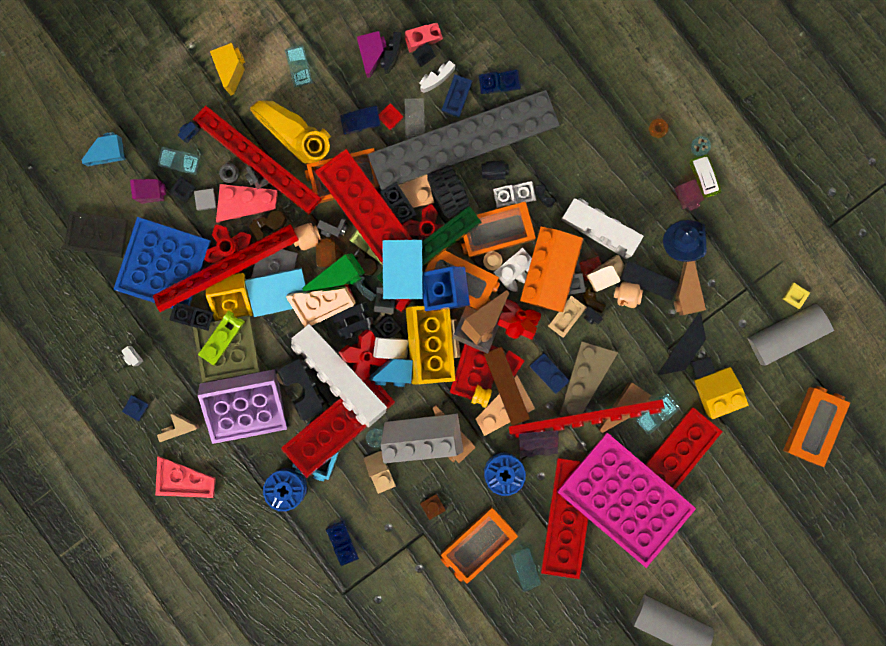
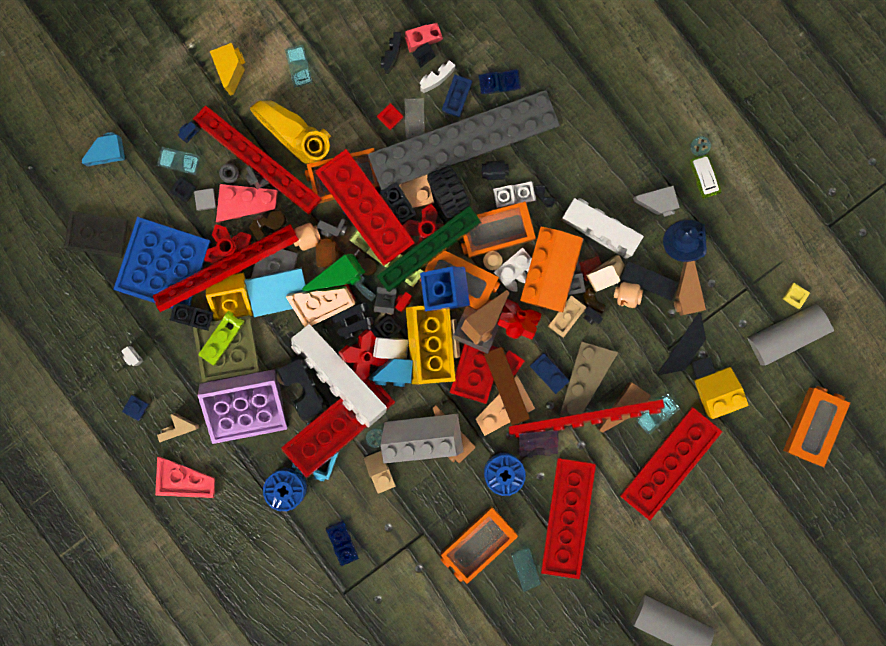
magenta slope [130,179,166,204] -> none
clear blue slope [340,106,381,135] -> none
magenta slope [357,31,387,78] -> none
medium azure tile [383,240,423,299] -> none
reddish brown plate [420,493,446,520] -> none
yellow wheel [471,385,492,408] -> none
dark pink plate [557,432,696,568] -> none
clear orange plate [649,119,668,138] -> none
clear pink brick [674,179,704,211] -> none
none -> light grey slope [633,186,679,217]

